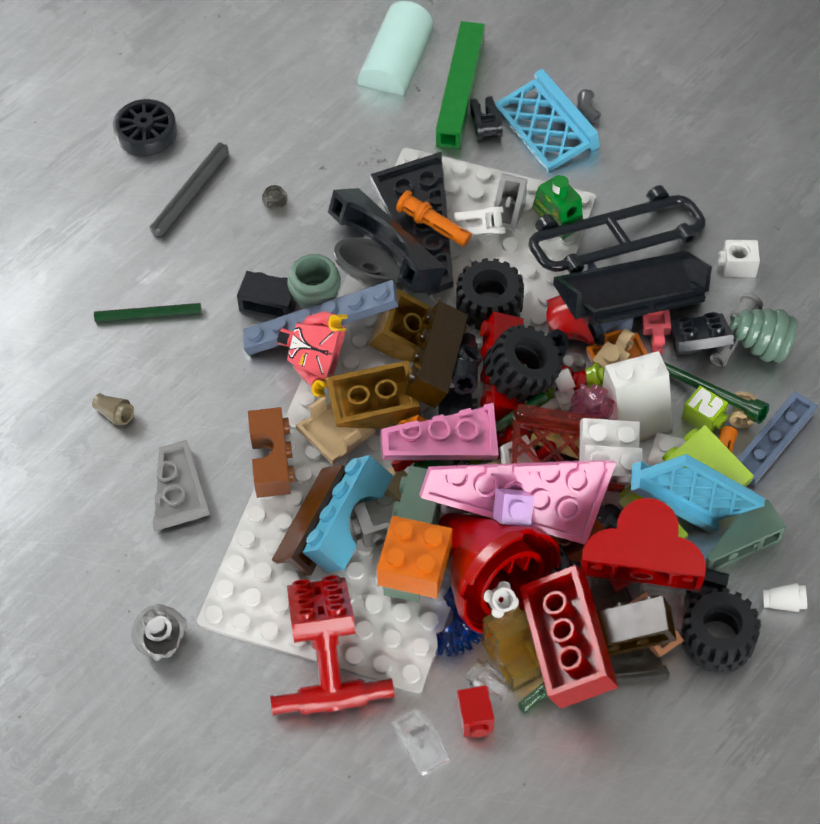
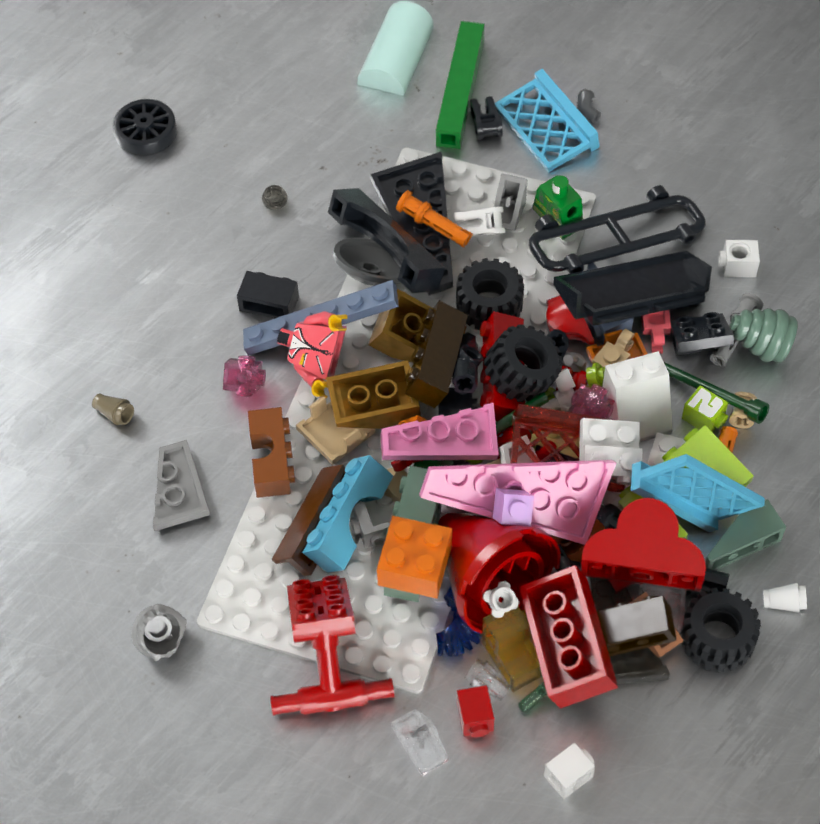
dark green bar [94,303,202,322] -> none
dark grey axle [150,142,229,237] -> none
sand green piece [287,254,341,309] -> none
sand blue plate [737,391,818,486] -> none
none -> clear pink brick [223,355,266,397]
none -> white brick [544,742,595,799]

